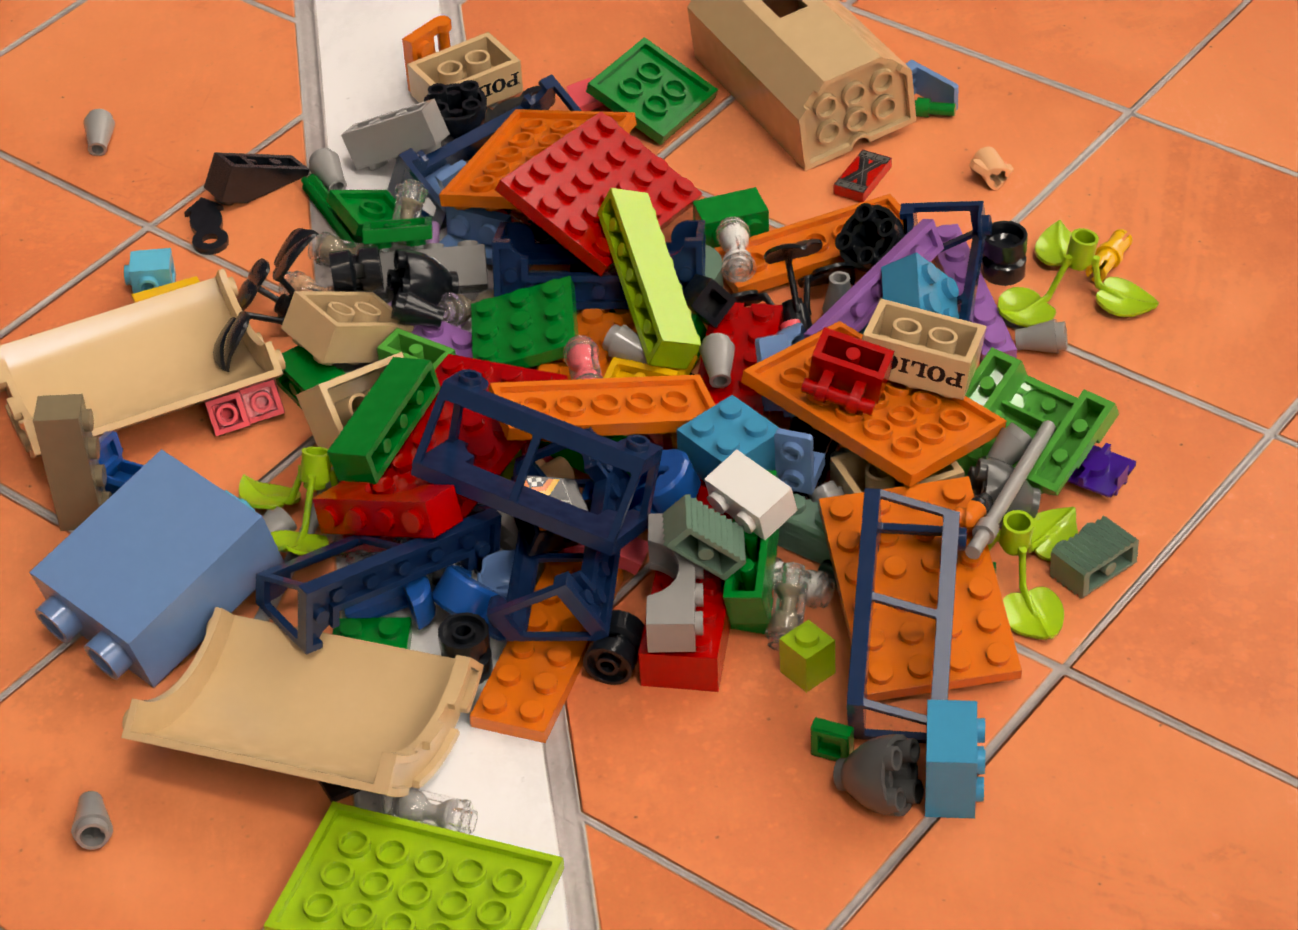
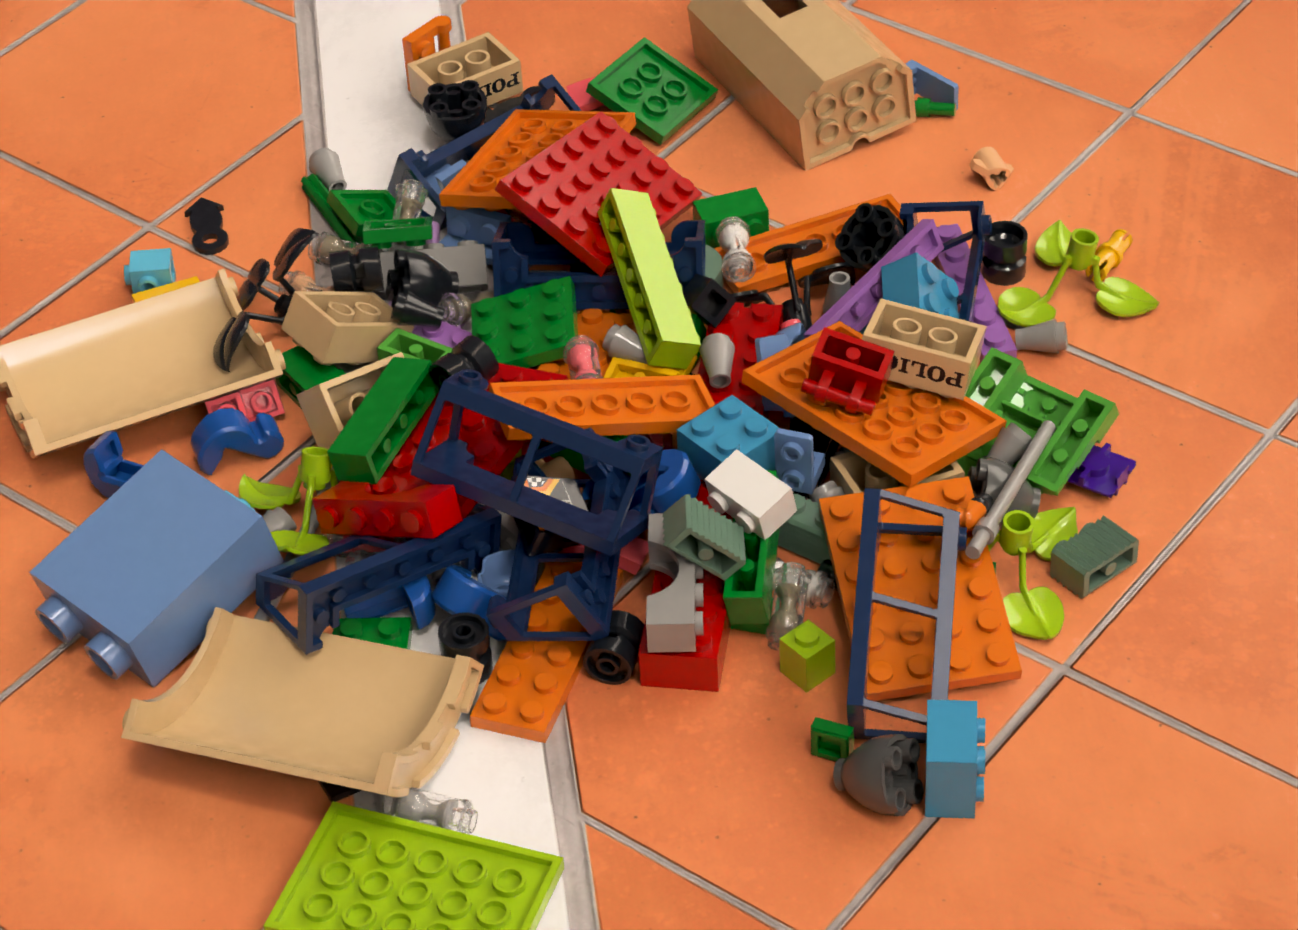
dark tan brick [33,394,112,531] -> none
light grey cone [71,791,113,850] -> none
light grey cone [83,109,115,156] -> none
black slope [204,152,310,205] -> none
light grey brick [341,99,450,170] -> none
tile [833,149,892,202] -> none
none -> blue animal [190,408,284,475]
none -> black wheel [429,335,499,391]

